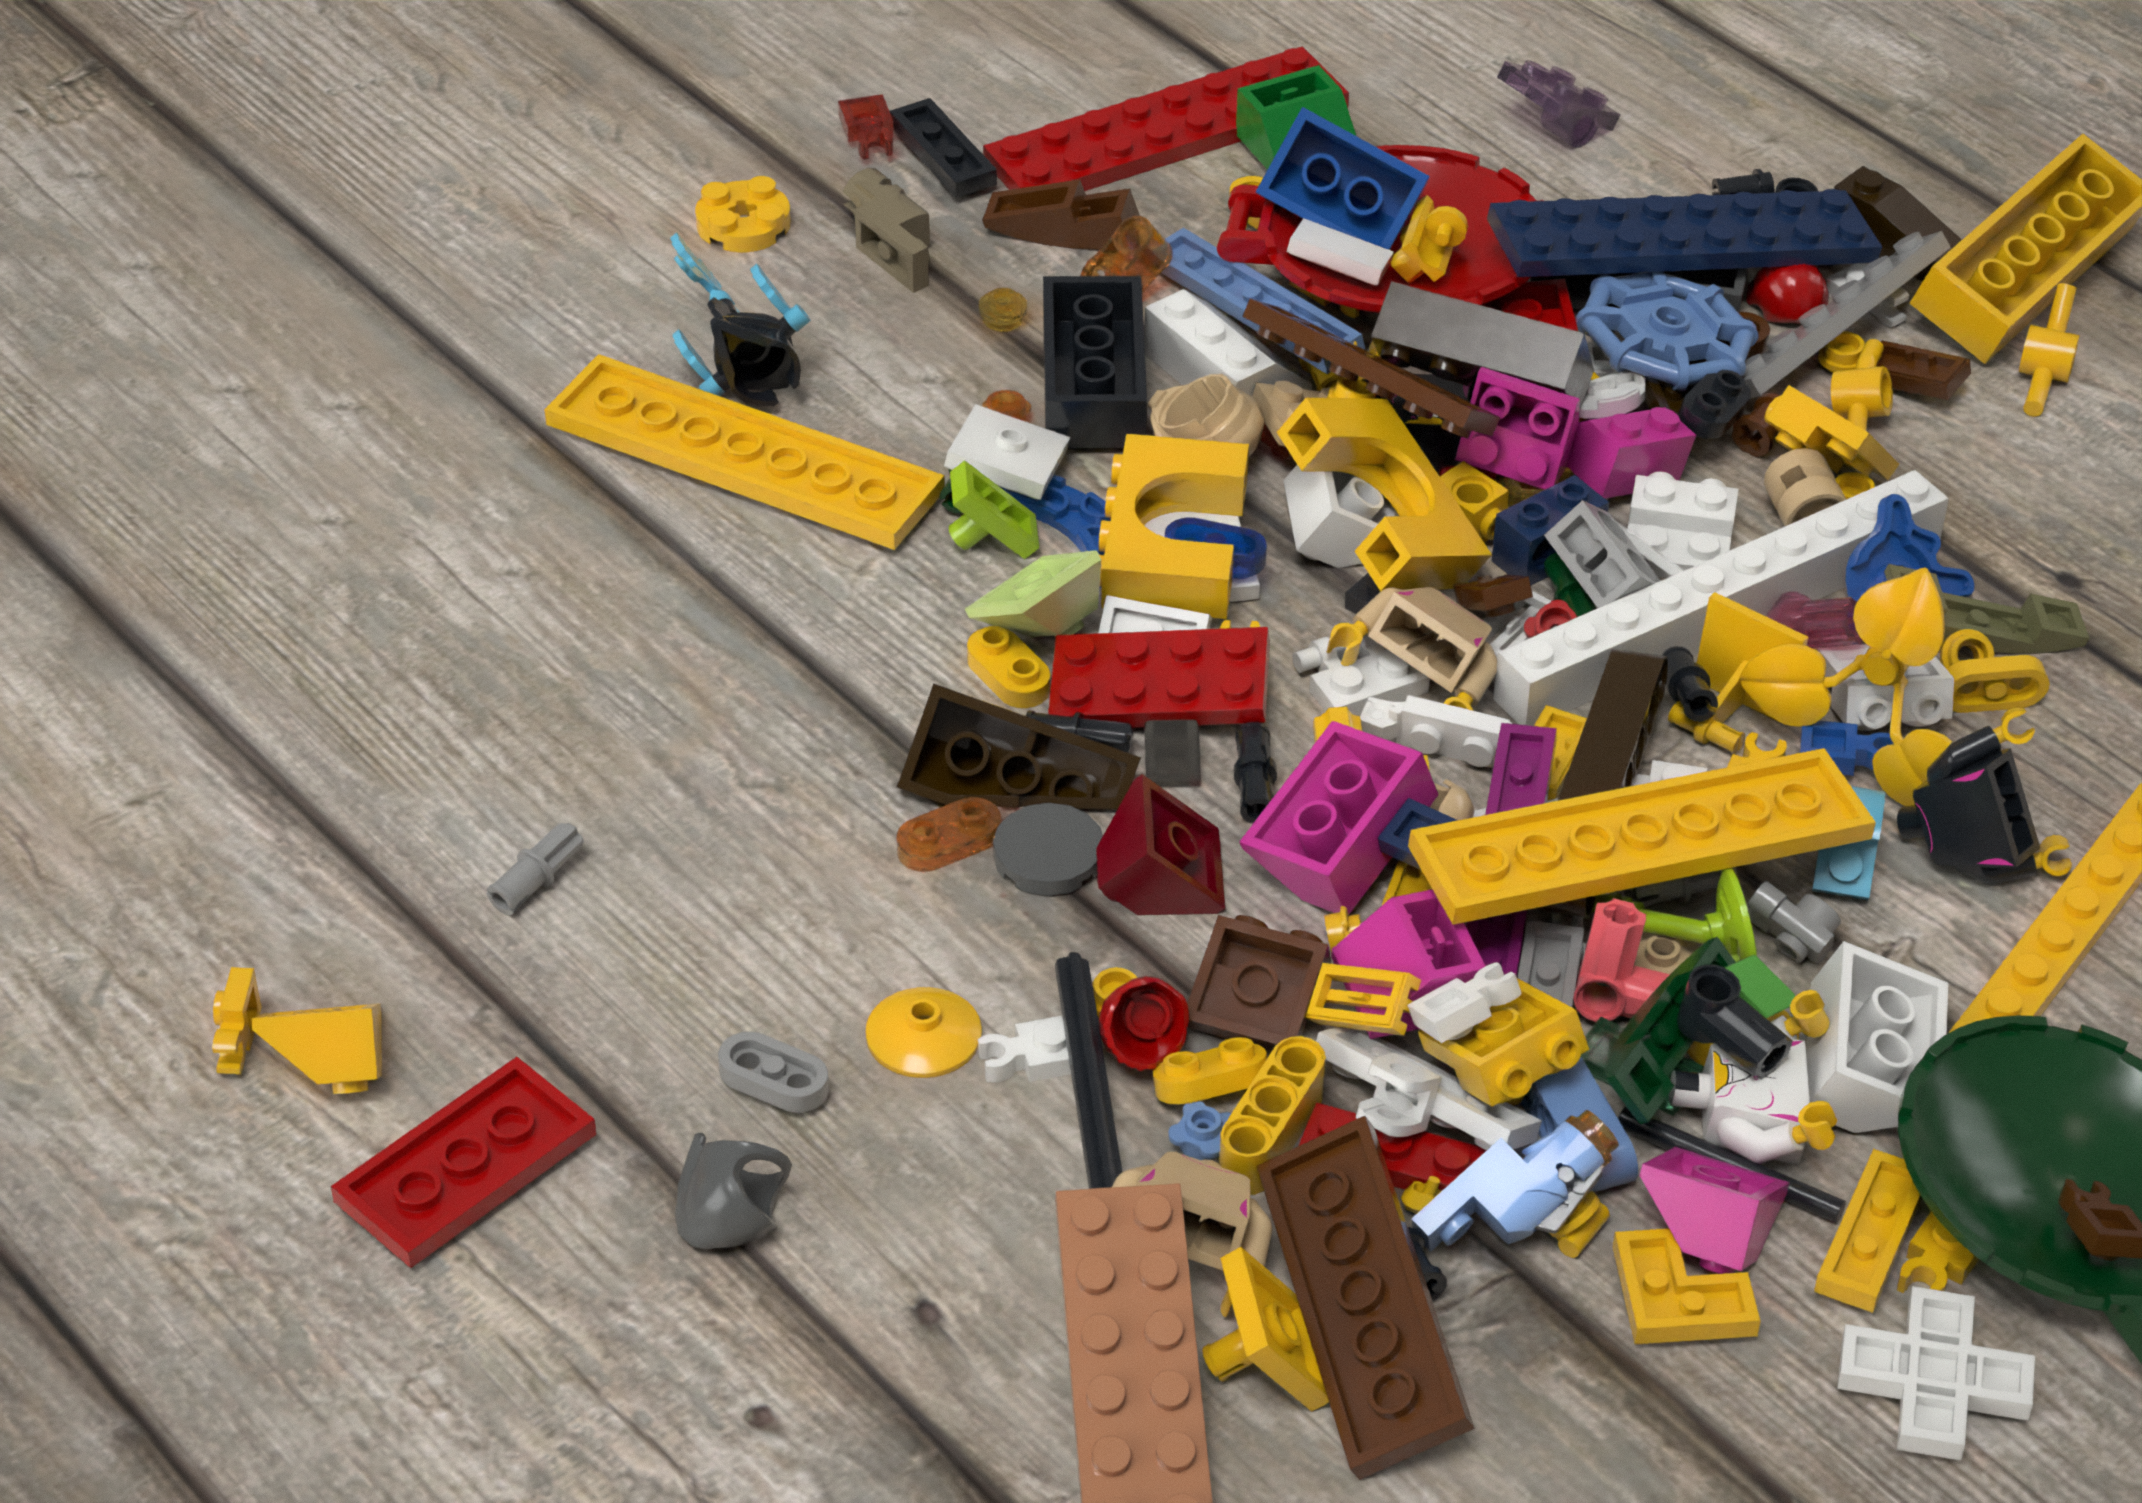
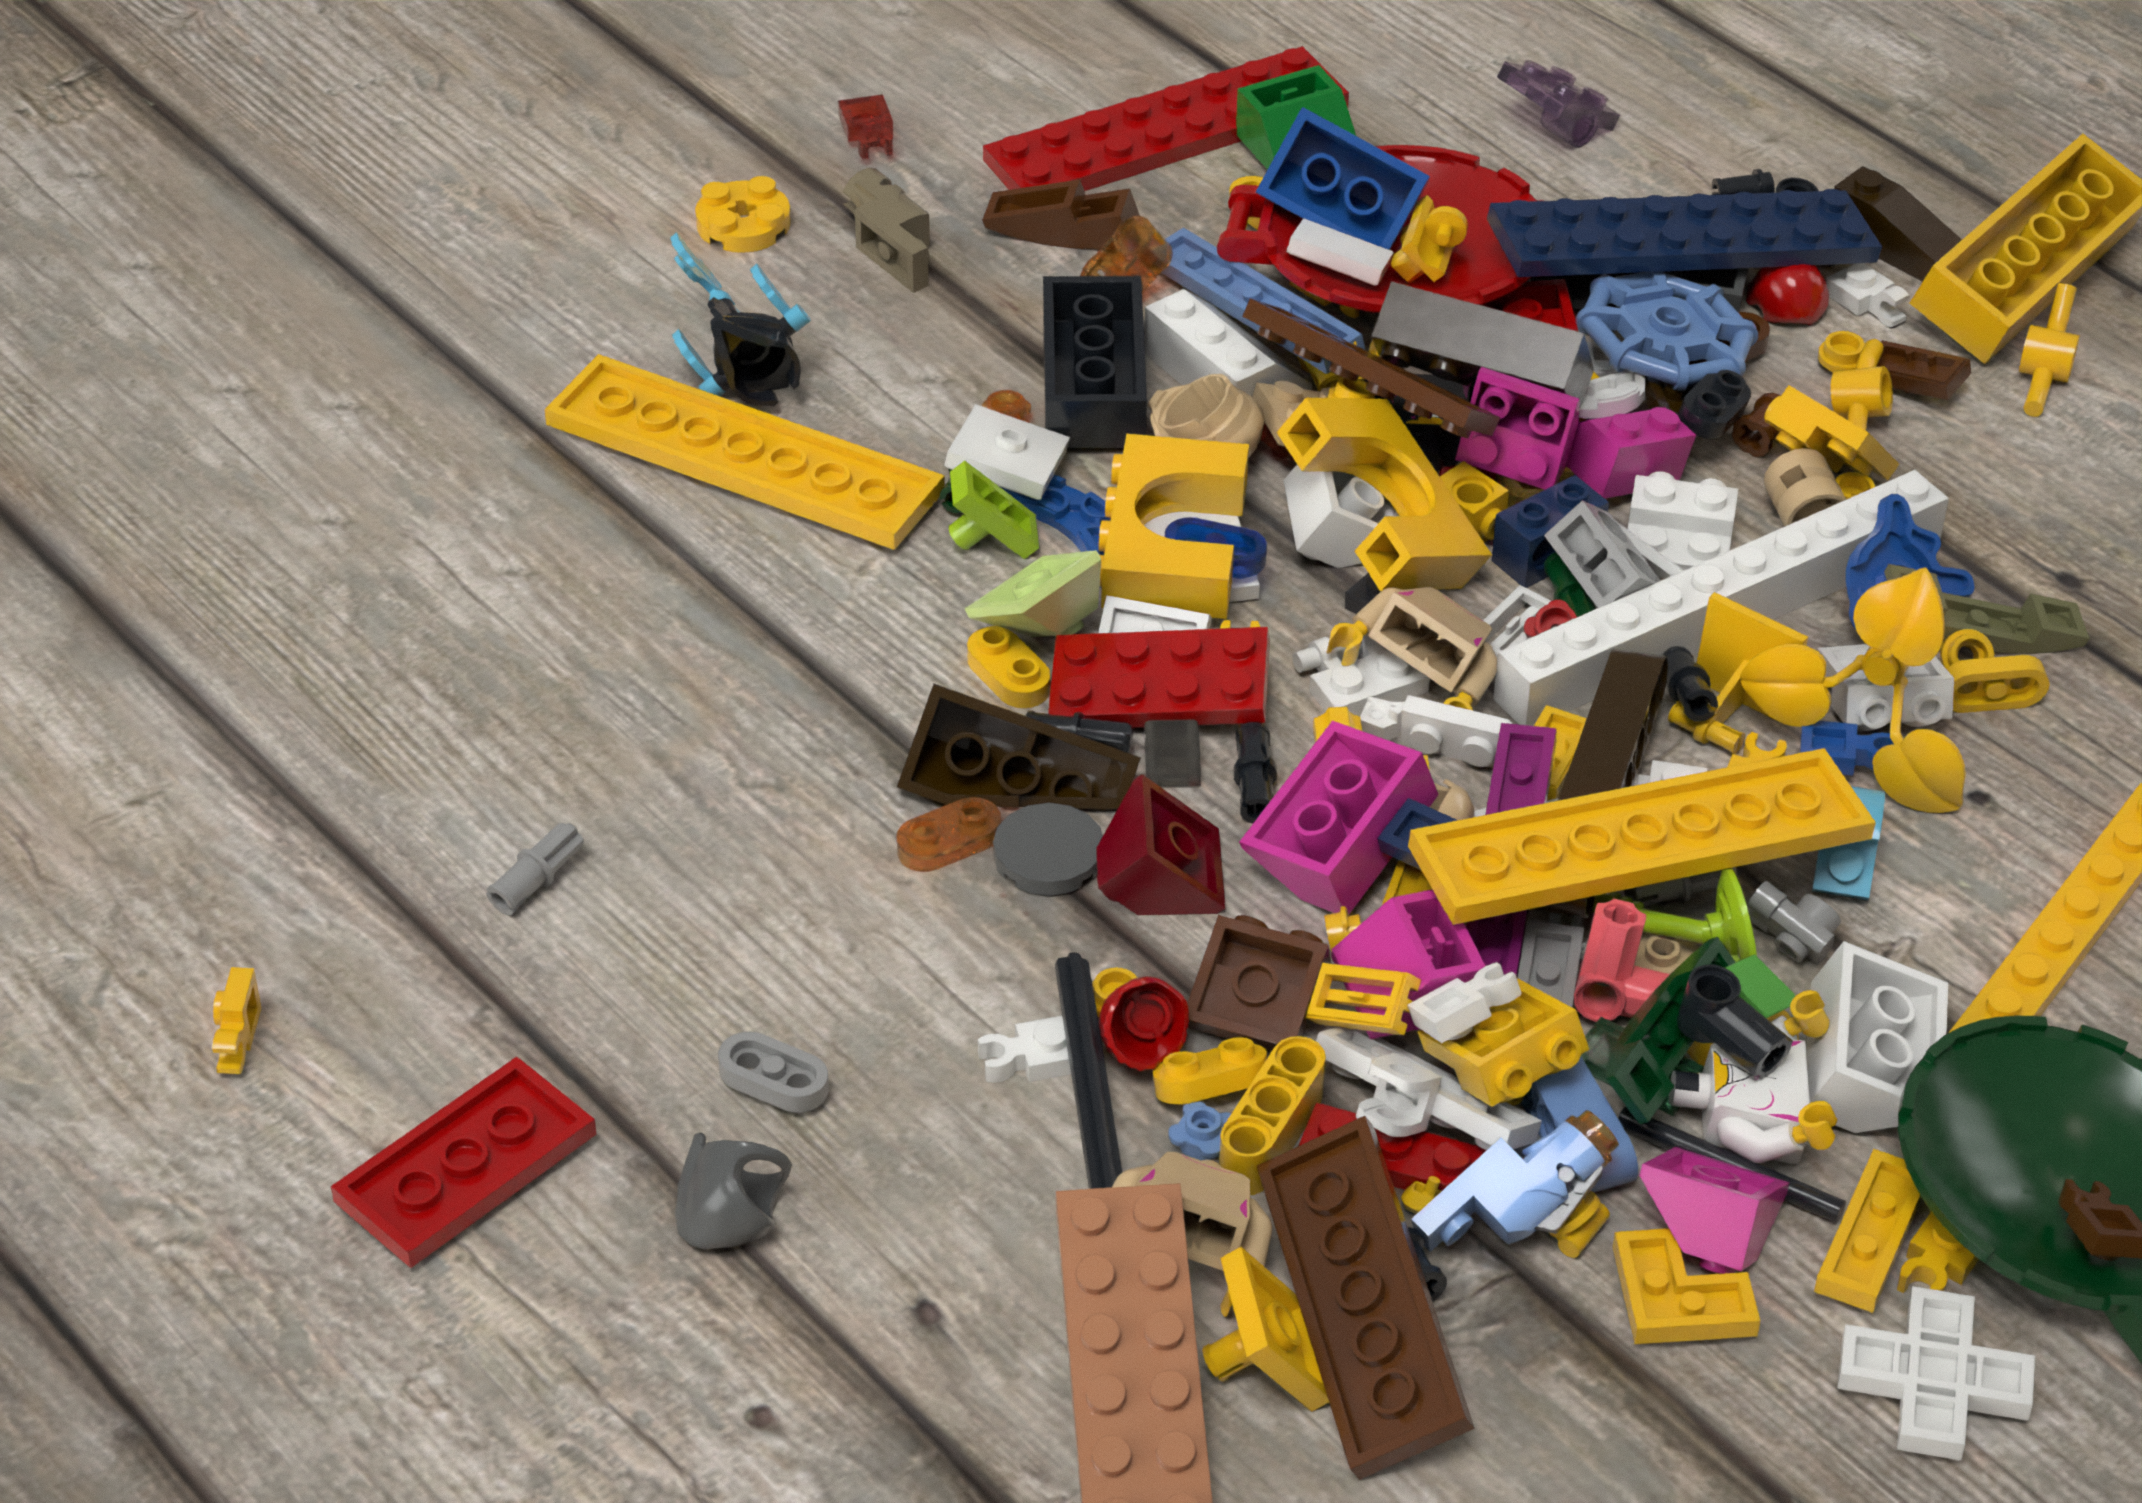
yellow slope [251,1003,382,1094] -> none
yellow dish [865,987,982,1078] -> none
black plate [889,98,997,198] -> none
clear yellow plate [979,288,1027,332] -> none
reddish brown plate [1453,574,1533,617] -> none
light grey plate [1742,231,1951,398] -> none
clear pink piece [1765,591,1863,648] -> none
black torso [1897,707,2072,885] -> none

